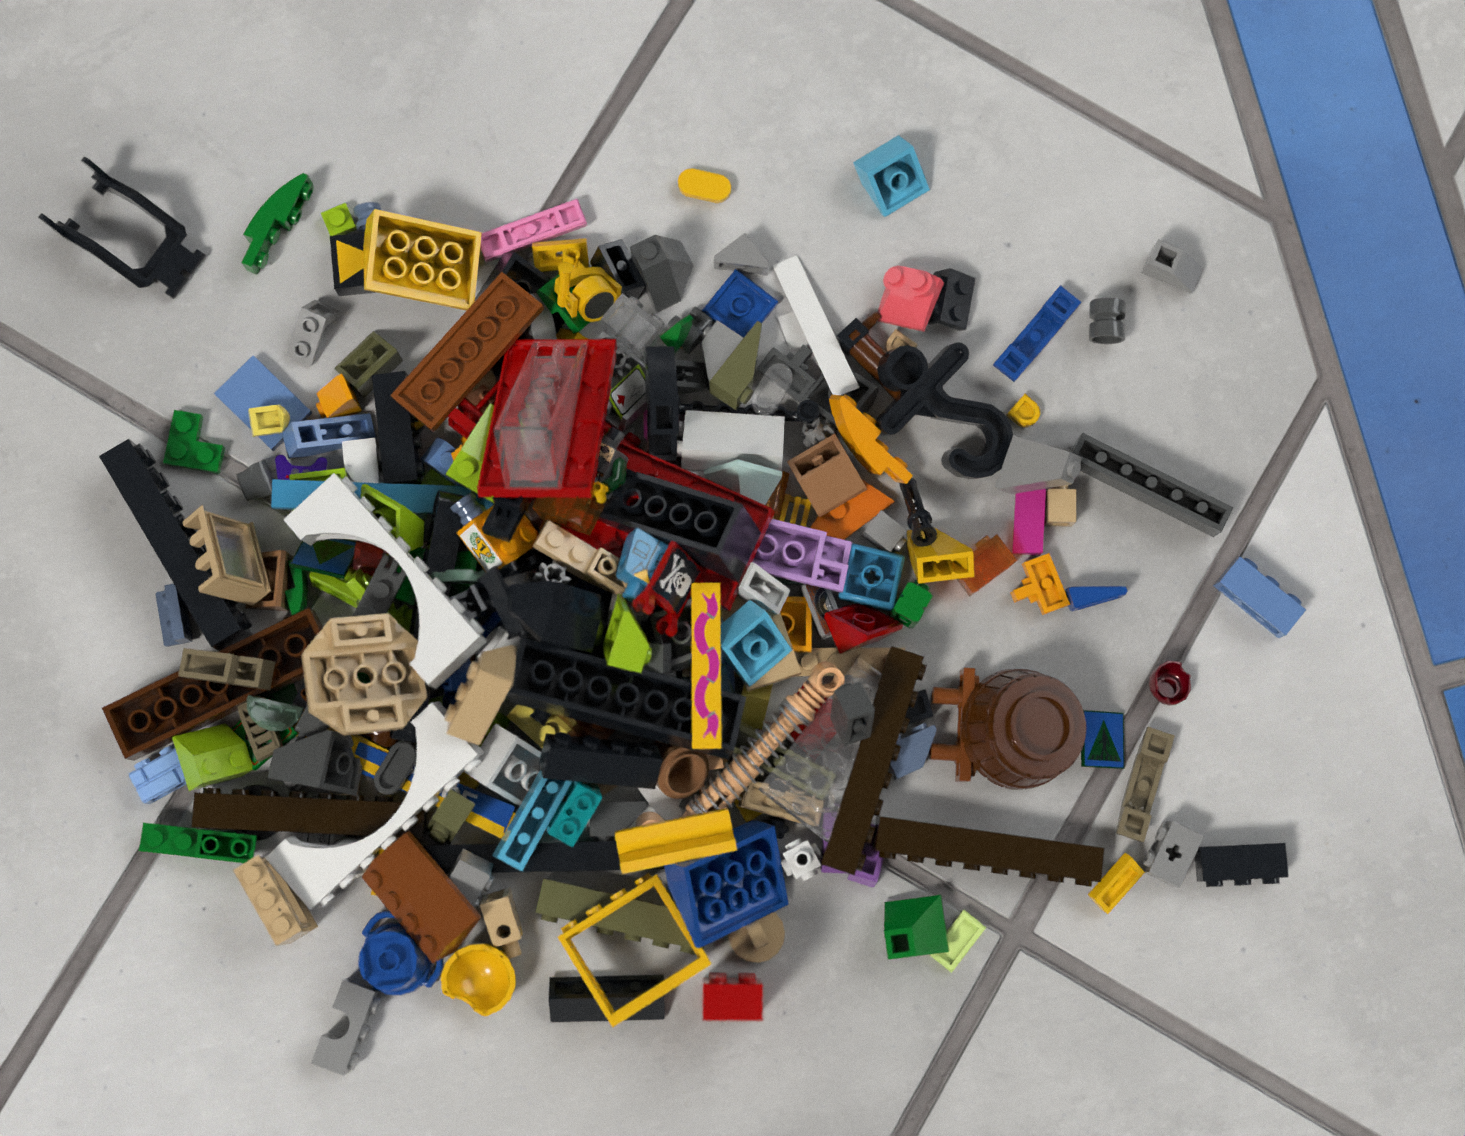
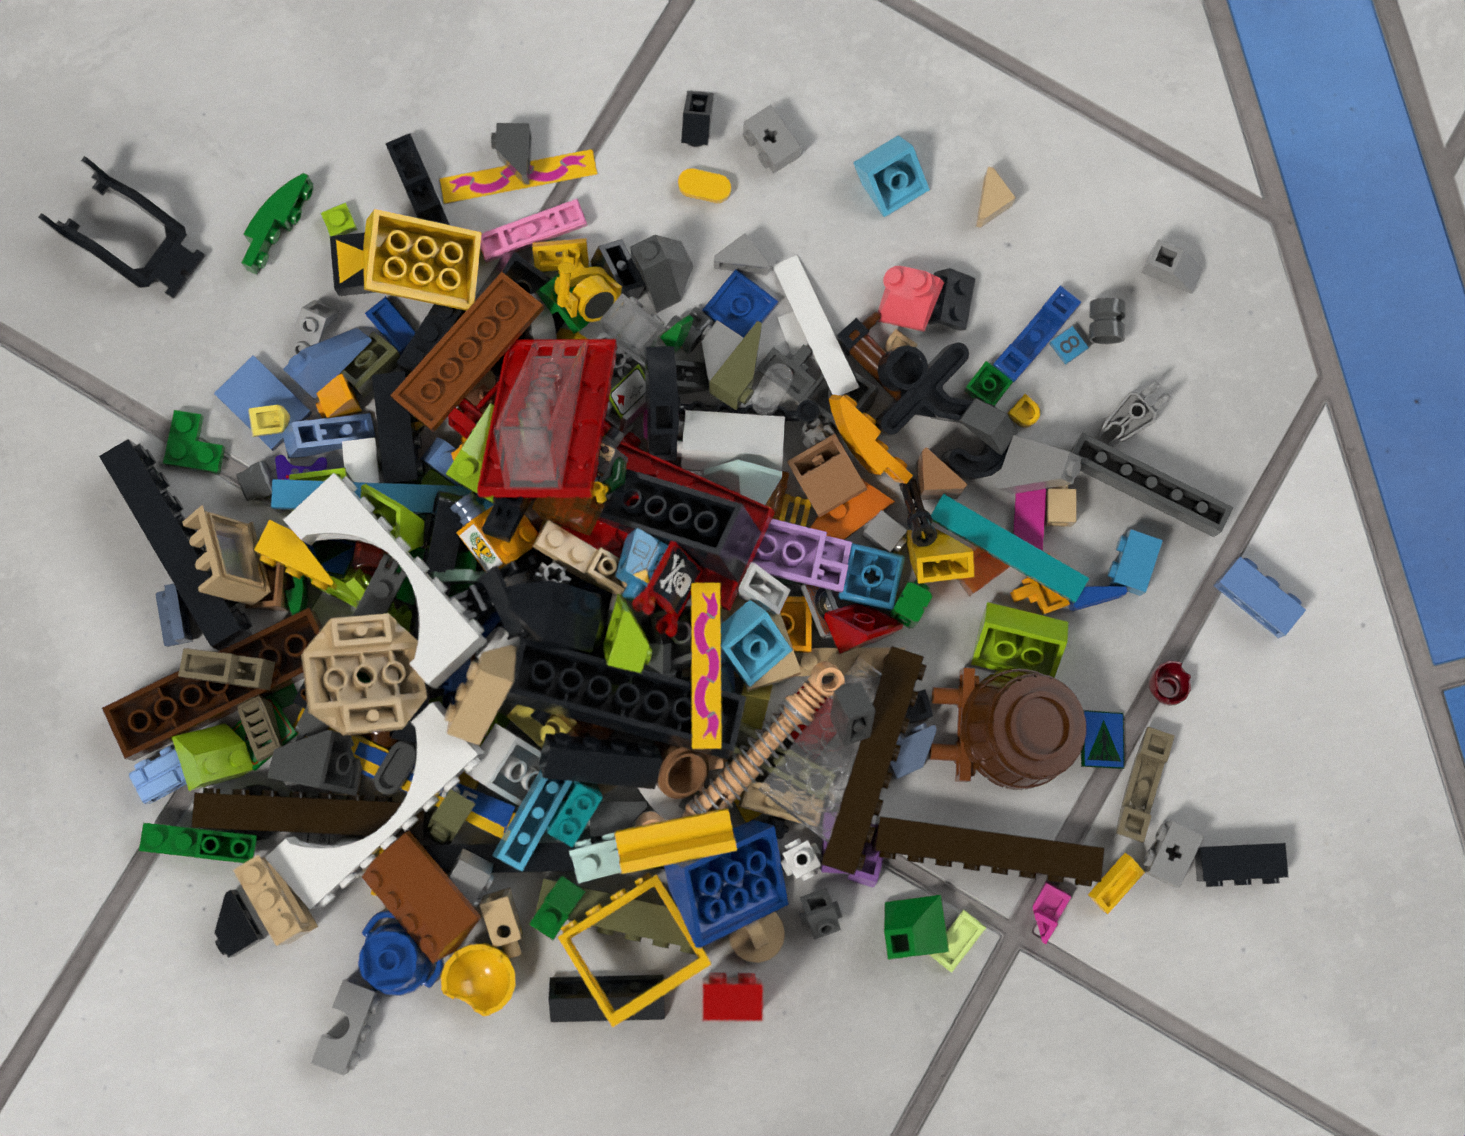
sand green tile [247,695,304,731] -> none
sand blue wheel [353,202,381,232] -> none
none -> black slope [214,890,265,958]
none -> yellow slope [254,520,337,591]
none -> medium blue slope [283,328,372,399]
none -> blue tile [365,296,416,356]
none -> black slope [385,133,450,225]
none -> black brick [397,304,466,374]
none -> yellow sticker [439,149,597,204]
none -> dark grey slope [491,123,532,185]
none -> green slope [529,876,586,940]
none -> light aqua bracket [569,832,621,883]
none -> black slope [681,91,714,147]
none -> light grey brick [742,105,801,174]
none -> dark grey brick [799,888,842,940]
none -> medium nougat slope [917,447,968,500]
none -> teal tile [931,494,1089,603]
none -> dark grey slope [958,399,1018,455]
none -> green piece [964,361,1013,406]
none -> lime slope [971,602,1069,678]
none -> tan slope [976,167,1016,227]
none -> dark pink slope [1032,881,1071,944]
none -> dark azure tile [1049,326,1089,365]
none -> light grey hinge [1099,380,1172,446]
none -> dark azure brick [1107,529,1163,596]

